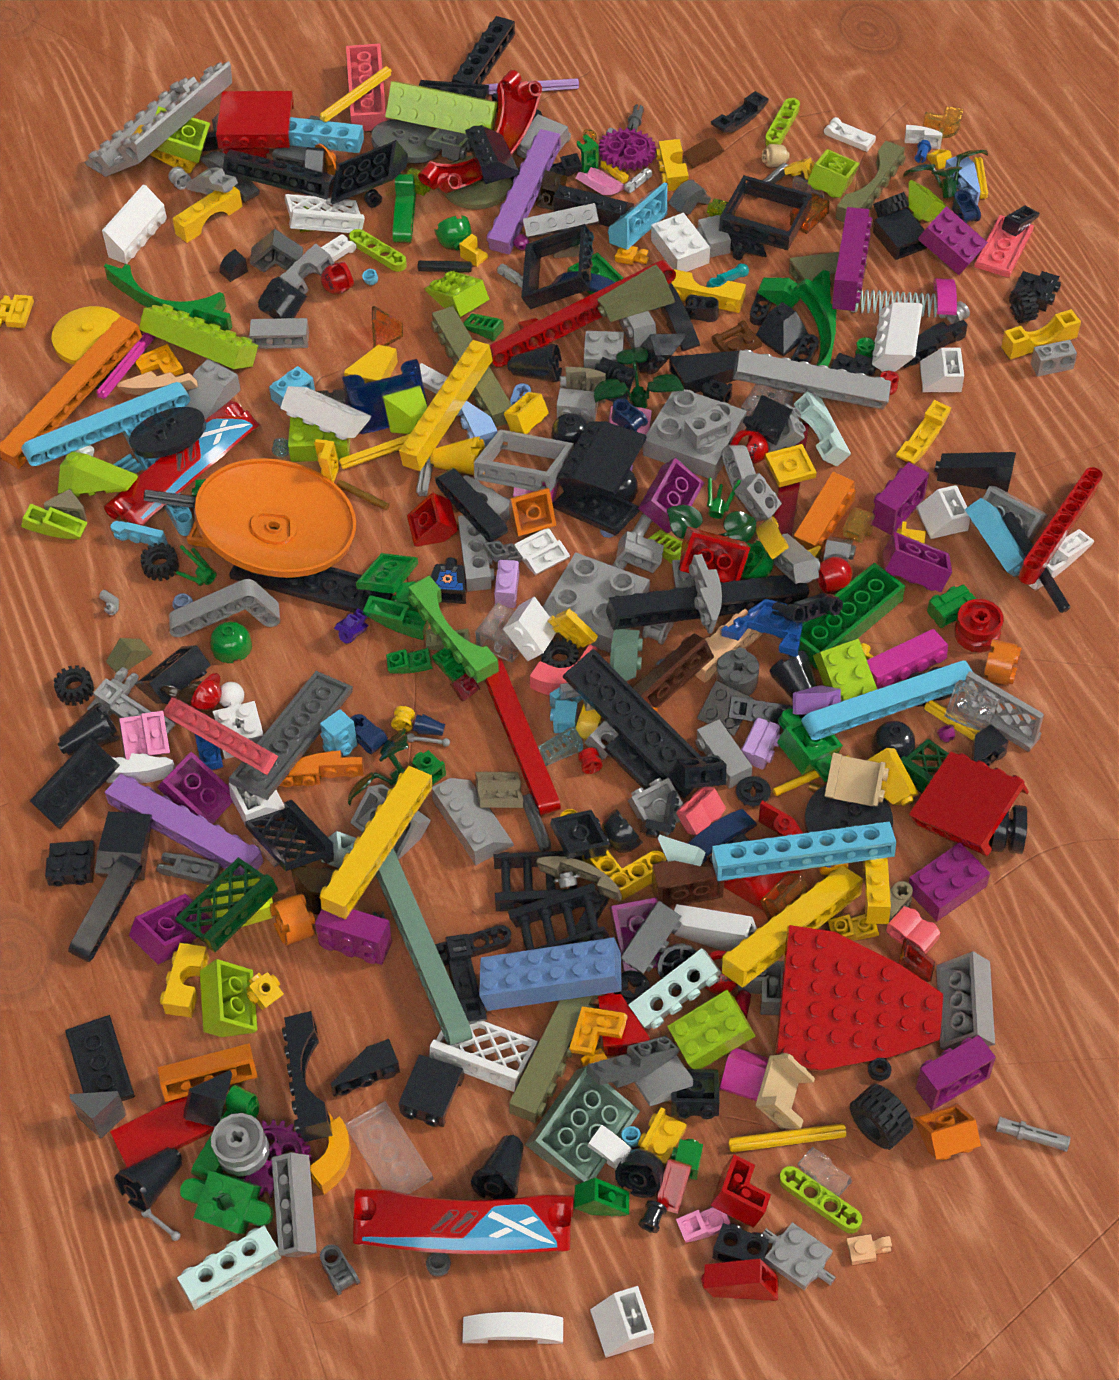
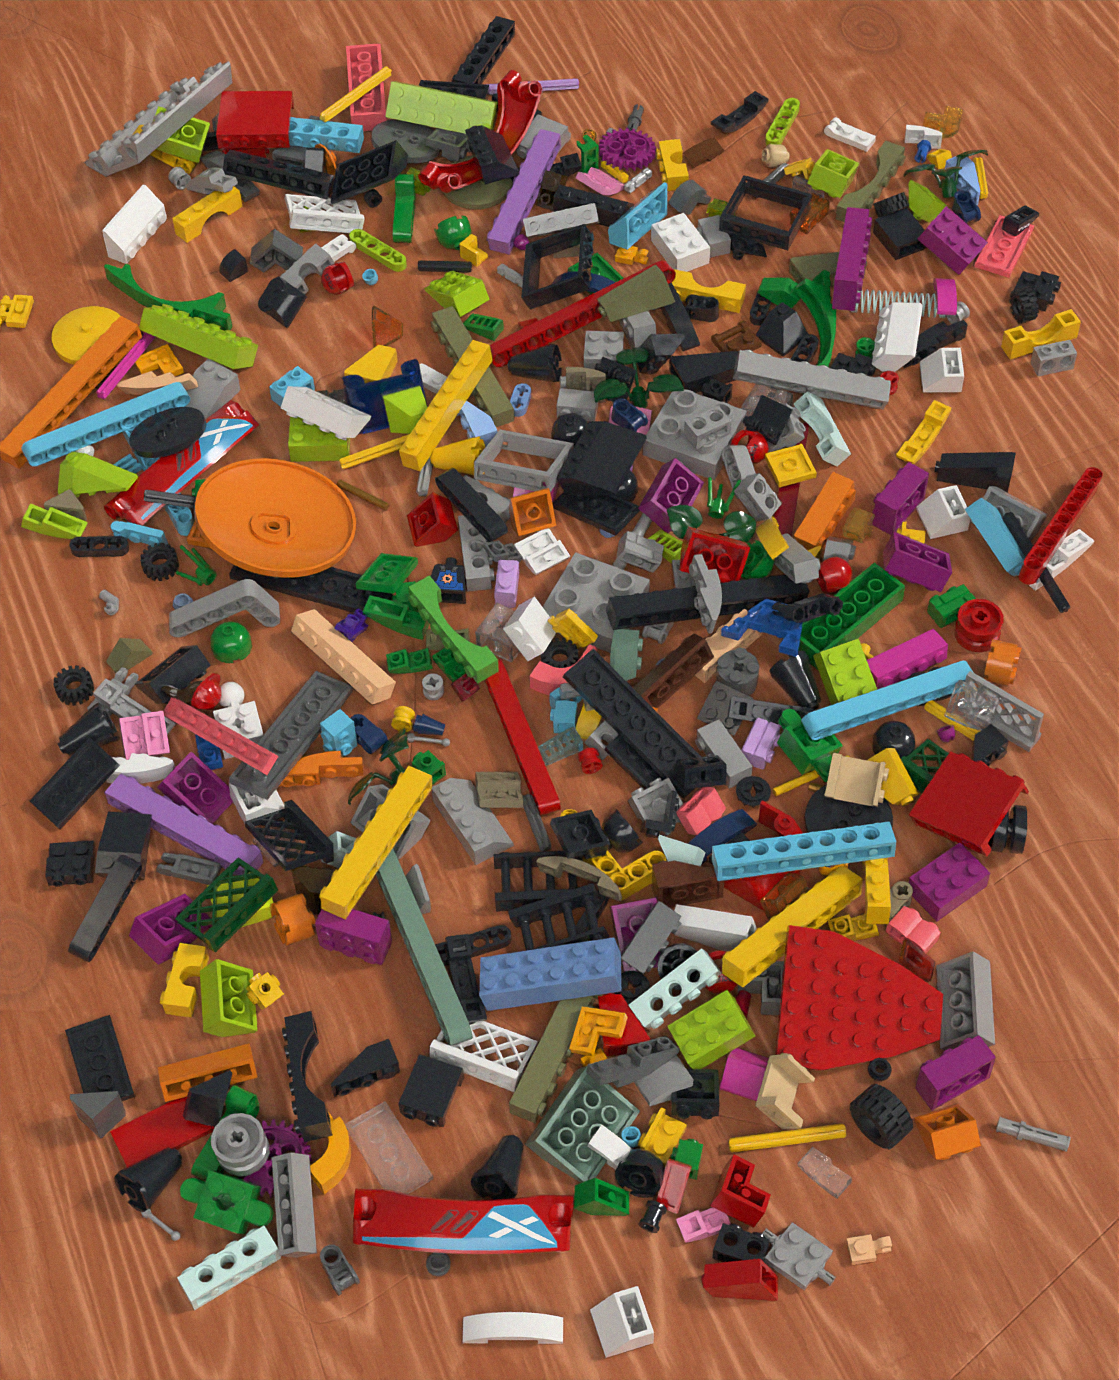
light grey brick [249,318,309,349] -> none
clear light blue bush [272,438,289,457] -> none
yellow bracket [314,439,340,483] -> none
yellow brick [504,392,549,434] -> none
light grey plate [554,871,580,888] -> none
teal piece [706,263,749,288] -> none
lime beam [779,1166,862,1233] -> none
medium lavender slope [793,685,841,715] -> none
none -> black beam [69,536,129,557]
none -> light nougat brick [291,609,396,705]
none -> light grey slope [405,864,431,914]
none -> light grey wheel [422,674,444,700]

